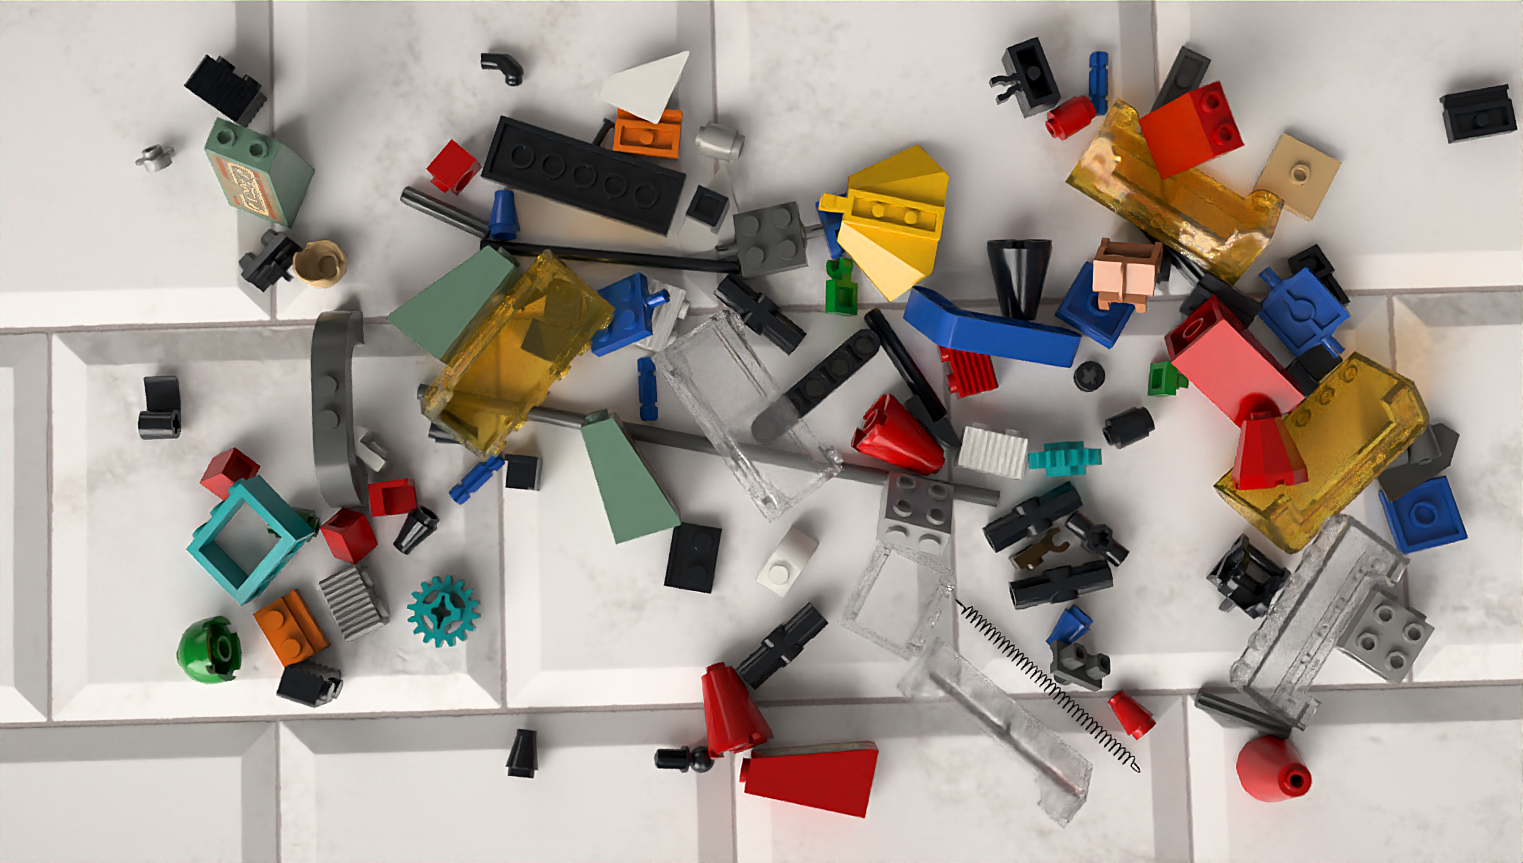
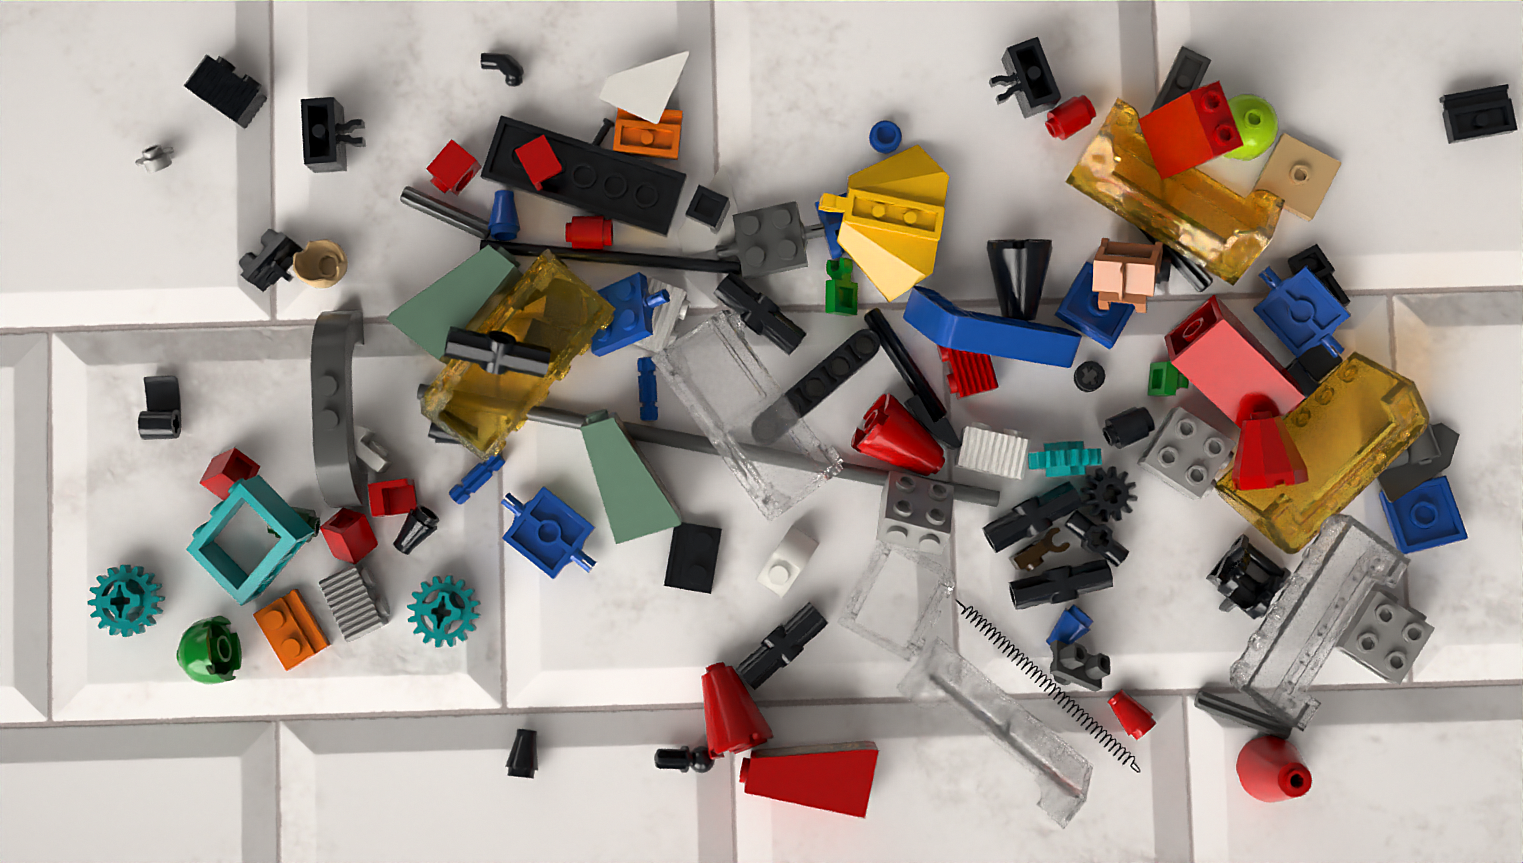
sand green slope [204,117,315,229] -> none
black brick [276,659,343,708] -> none
black panel [504,454,543,491] -> none
light grey brick [695,121,745,162] -> none
blue axle [1089,51,1108,116] -> none
black plate [1179,270,1263,329] -> none
none -> teal gear [87,565,165,637]
none -> black brick [301,97,366,173]
none -> black piece [444,326,551,378]
none -> blue plate [501,486,597,579]
none -> red panel [515,135,562,191]
none -> red brick [565,216,613,249]
none -> blue plate [869,121,902,154]
none -> black gear [1080,466,1138,522]
none -> light grey brick [1137,406,1236,499]
none -> lime cylinder [1224,94,1278,161]

